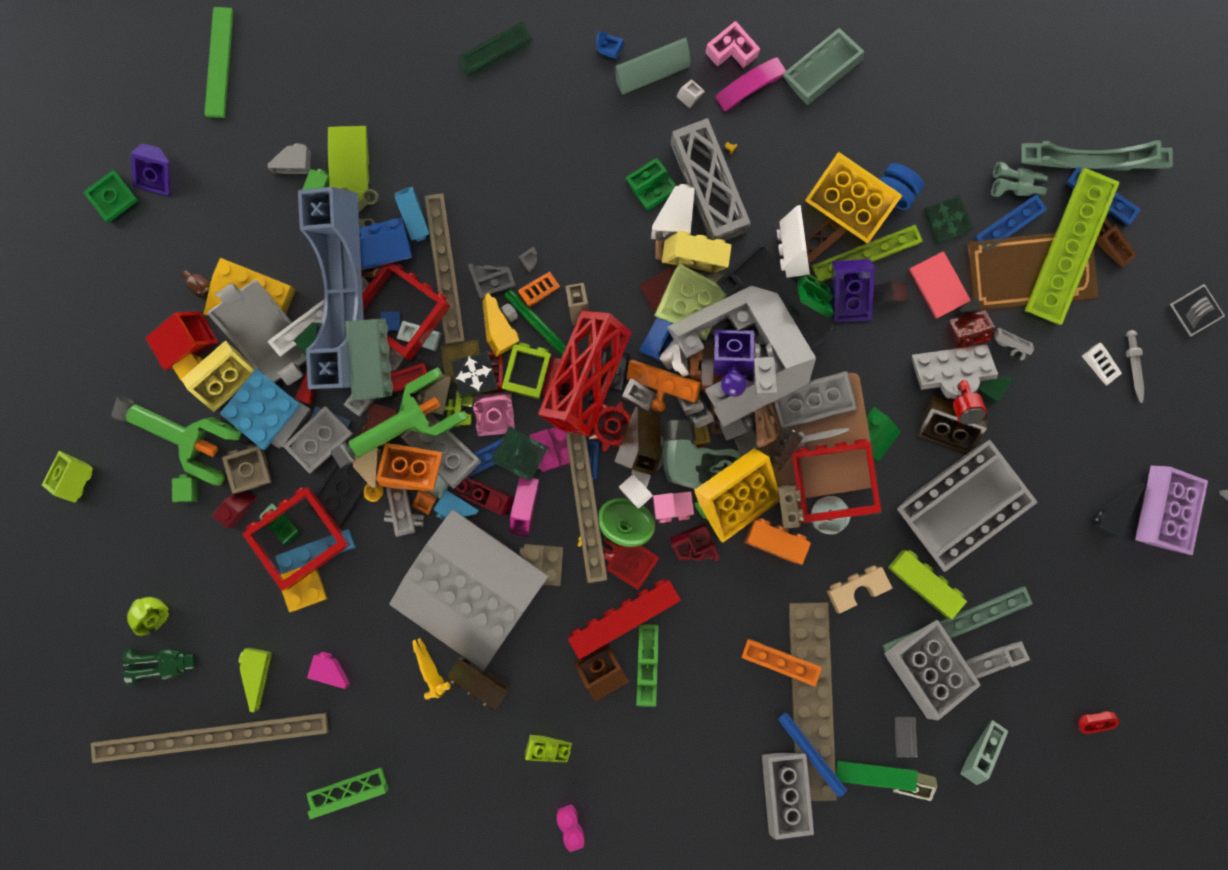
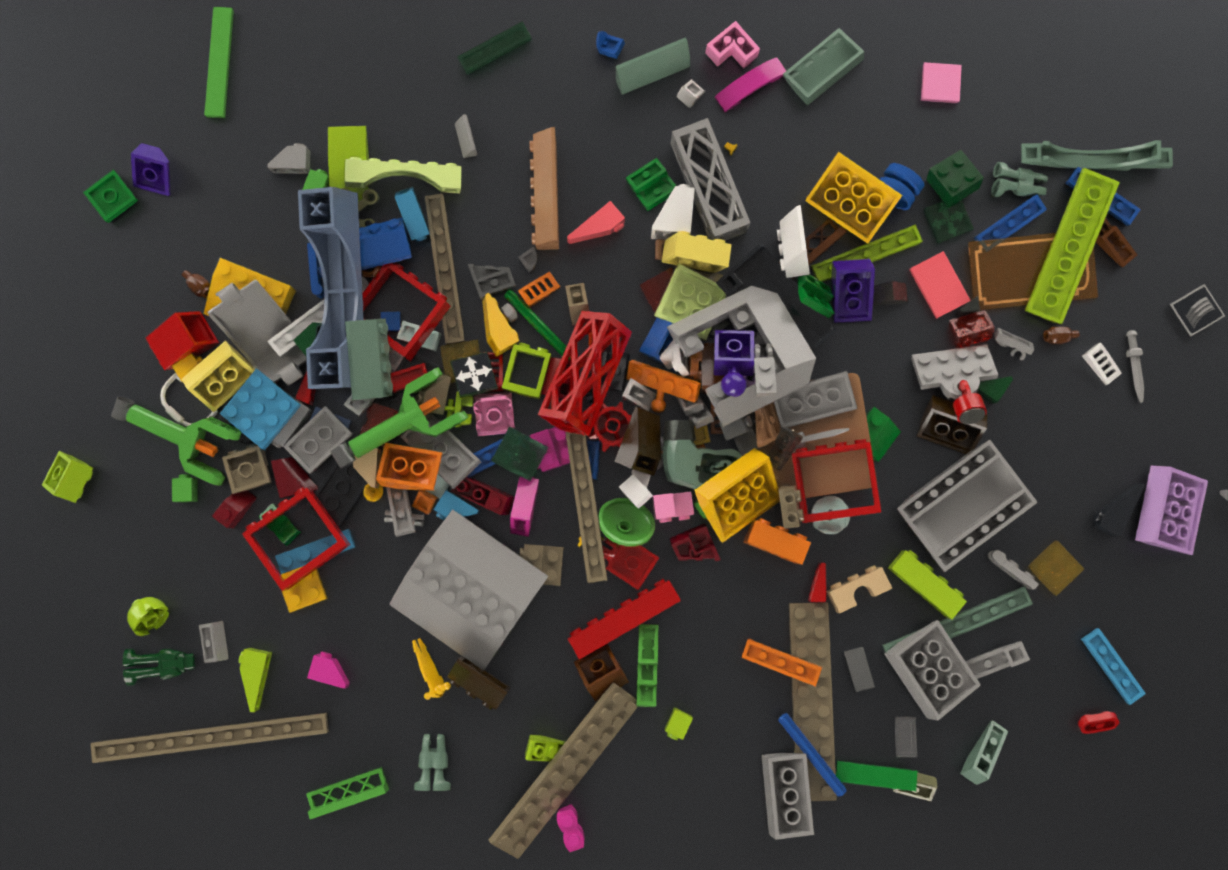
none -> white piece [160,373,218,426]
none -> light grey slope [199,621,229,663]
none -> dark red slope [271,457,319,499]
none -> blue plate [307,243,324,299]
none -> yellowish green arch [345,157,461,194]
none -> sand green piece [414,734,451,791]
none -> light grey slope [455,114,477,158]
none -> dark tan plate [489,682,638,859]
none -> medium nougat slope [530,127,559,250]
none -> coral slope [567,201,625,244]
none -> lime brick [664,707,693,740]
none -> red slope [808,563,826,602]
none -> dark grey slope [844,647,875,692]
none -> bright pink tile [921,62,962,103]
none -> dark green brick [926,150,984,208]
none -> light grey hinge [987,550,1039,589]
none -> clear yellow plate [1027,541,1084,595]
none -> reddish brown plant [1043,326,1080,344]
none -> dark azure plate [1081,628,1146,705]

